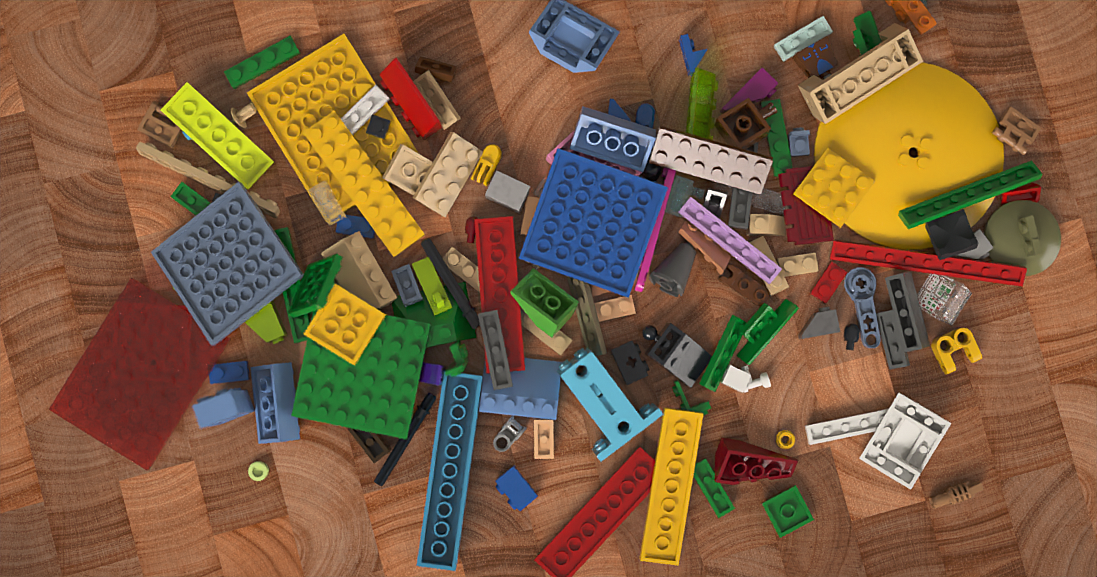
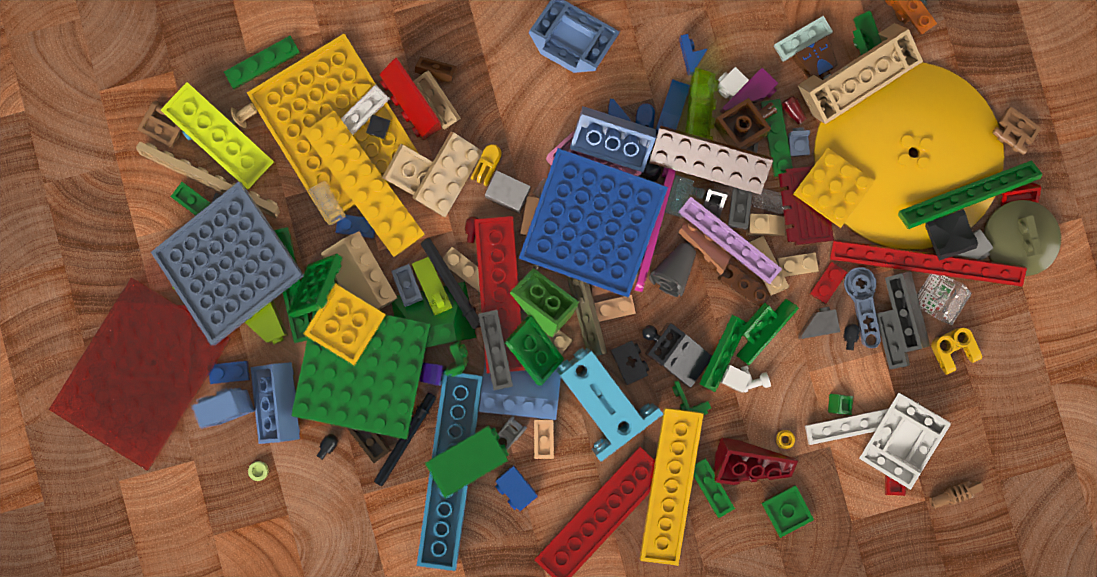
none -> black cylinder [316,434,338,460]
none -> green slope [425,426,510,498]
none -> green plate [505,316,564,385]
none -> blue slope [656,79,690,134]
none -> white brick [717,67,749,100]
none -> dark red cone [781,95,807,125]
none -> green slope [828,394,853,415]
none -> red tile [885,475,906,496]

